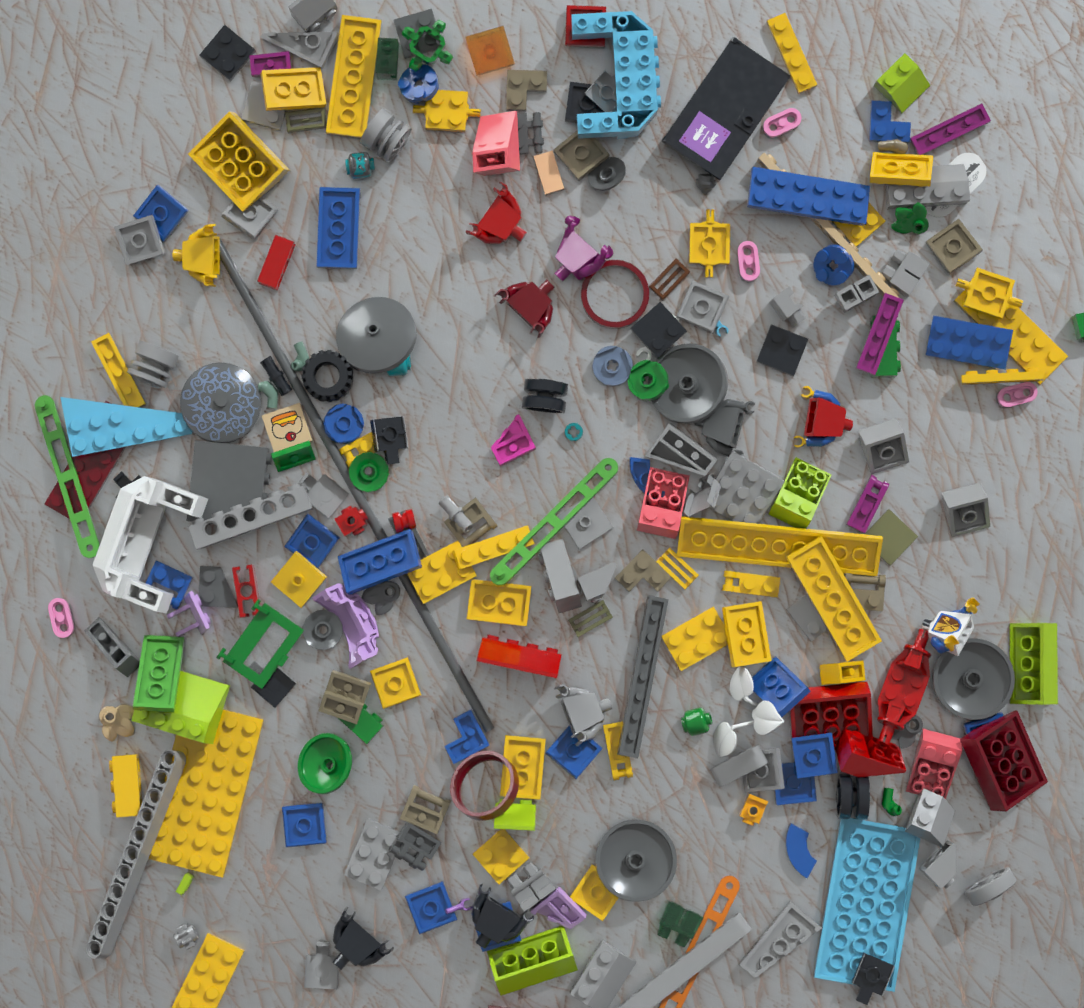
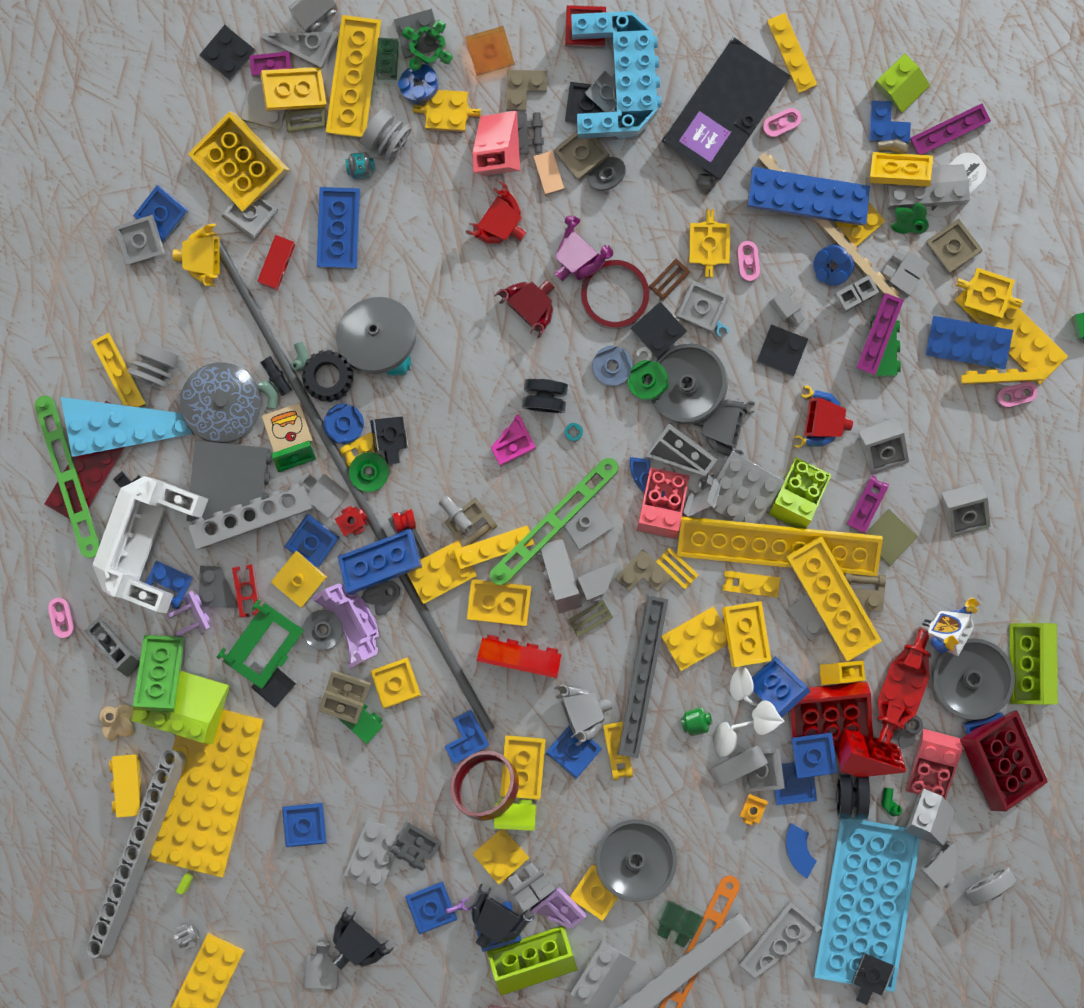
green dish [298,733,352,794] -> none
dark tan plate [400,785,451,834] -> none

